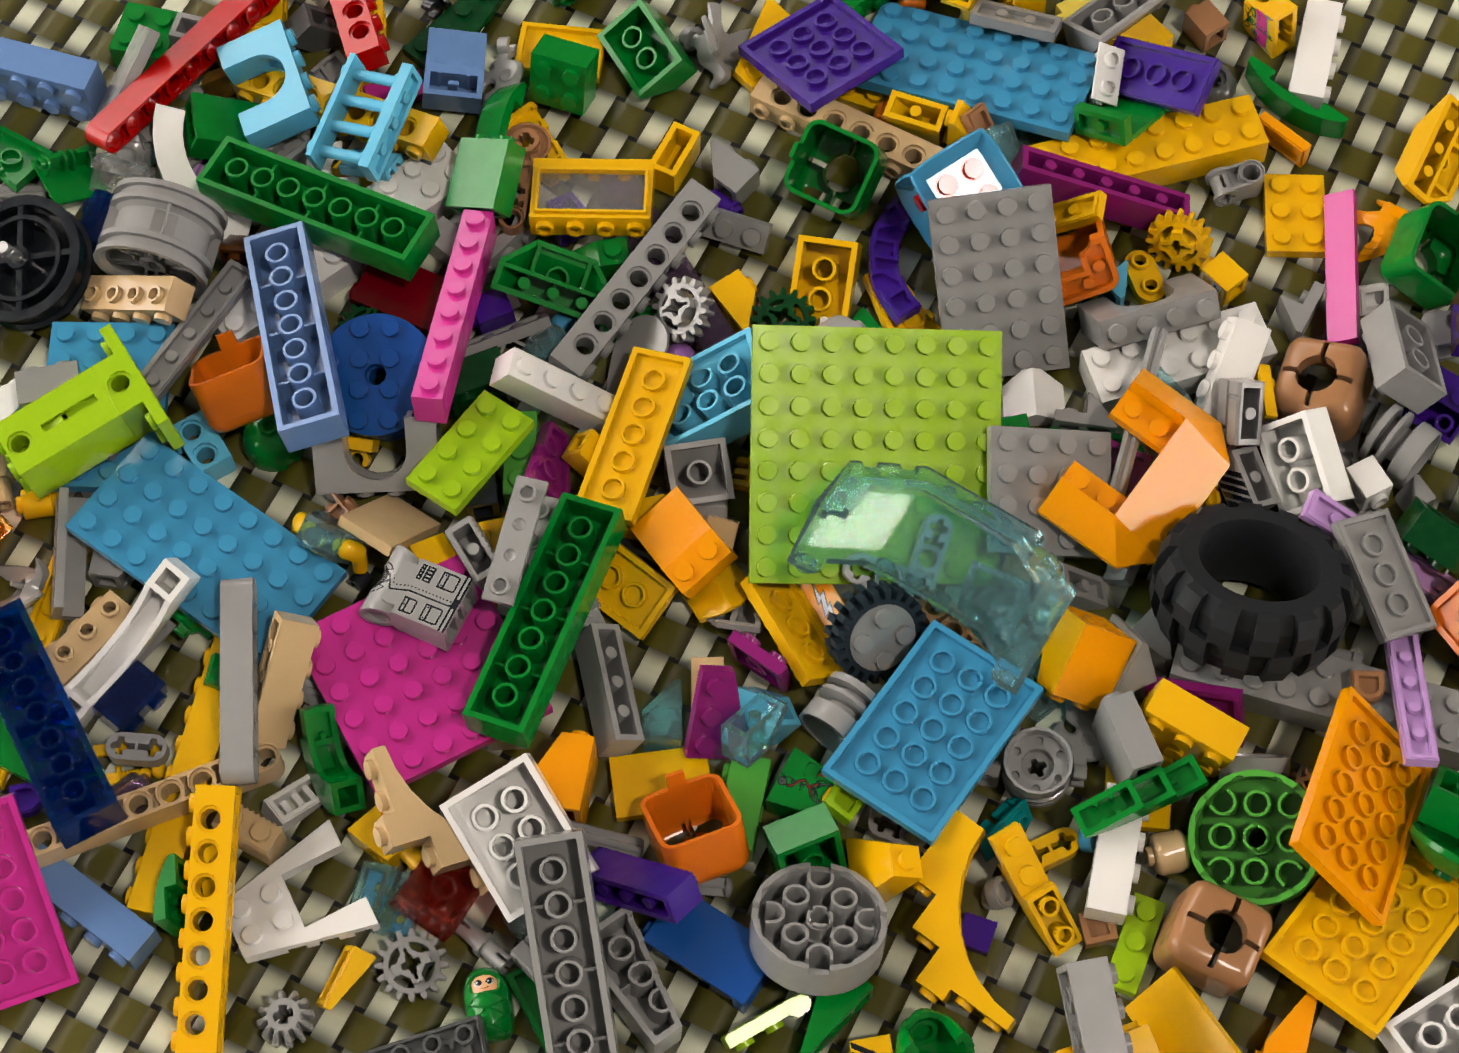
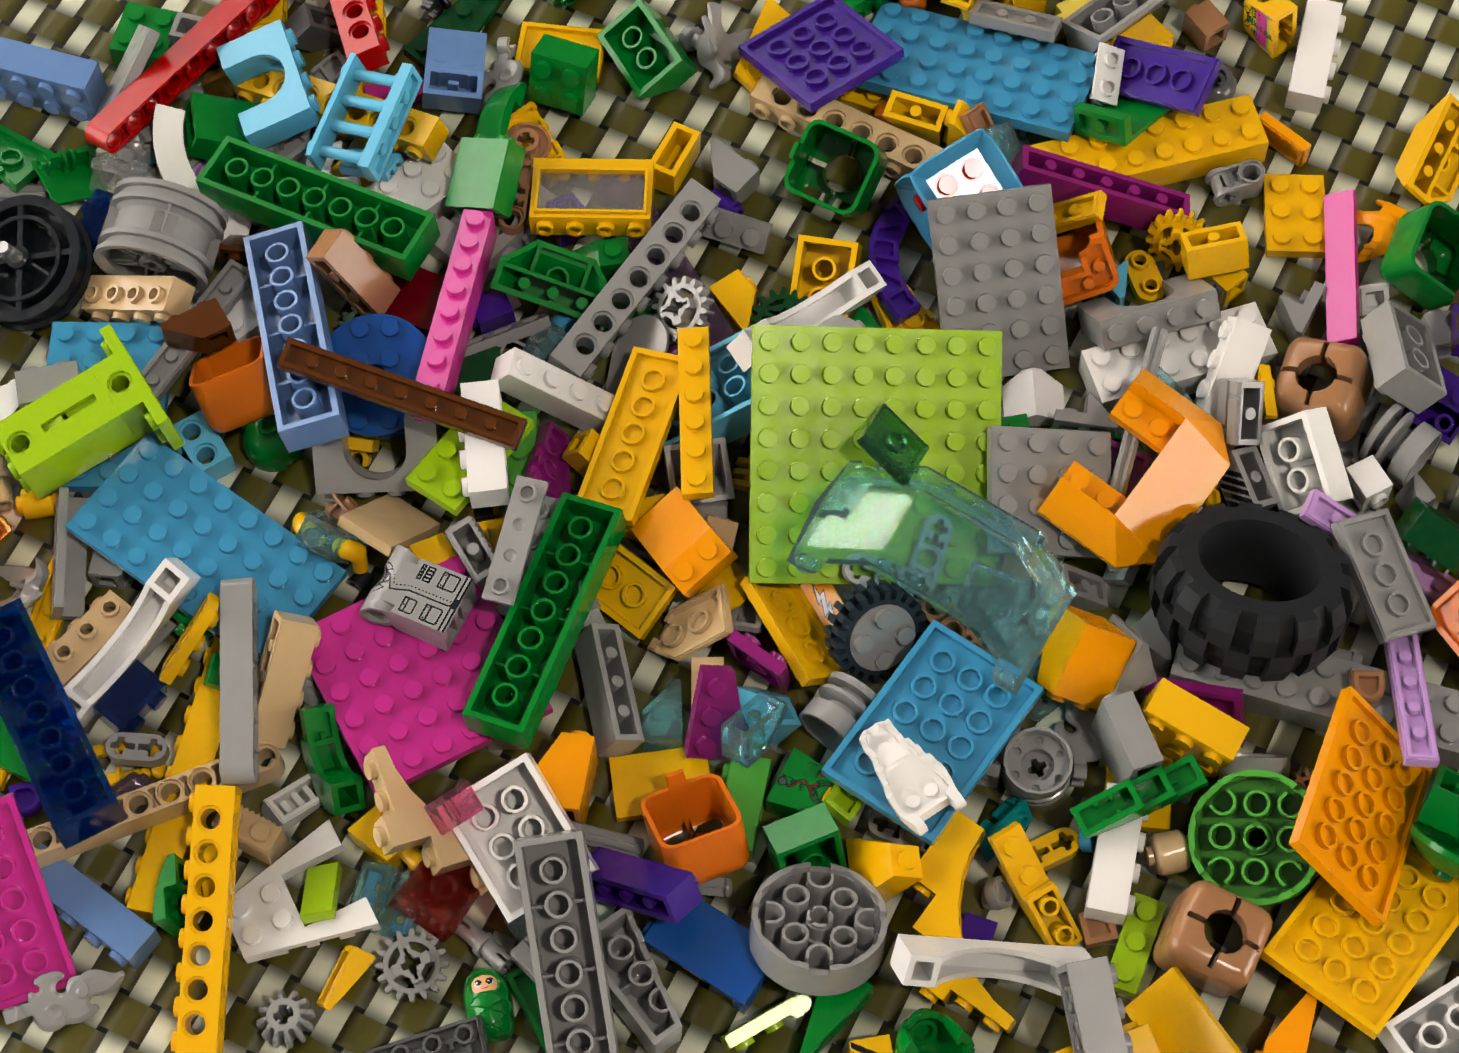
green slope [1245,56,1349,139] -> none
none -> light grey piece [2,969,125,1032]
none -> reddish brown slope [159,297,236,354]
none -> yellow plate [159,592,220,685]
none -> reddish brown tile [276,337,528,451]
none -> lime tile [300,862,343,924]
none -> medium nougat brick [305,229,401,316]
none -> clear pink panel [424,780,485,835]
none -> white brick [458,379,510,509]
none -> tan tile [647,582,734,662]
none -> yellow plate [677,326,715,500]
none -> white arch [726,260,887,373]
none -> clear green tile [856,403,929,486]
none -> white animal [859,719,967,836]
none -> white arch [890,934,1092,996]
none -> yellow brick [1180,221,1249,280]

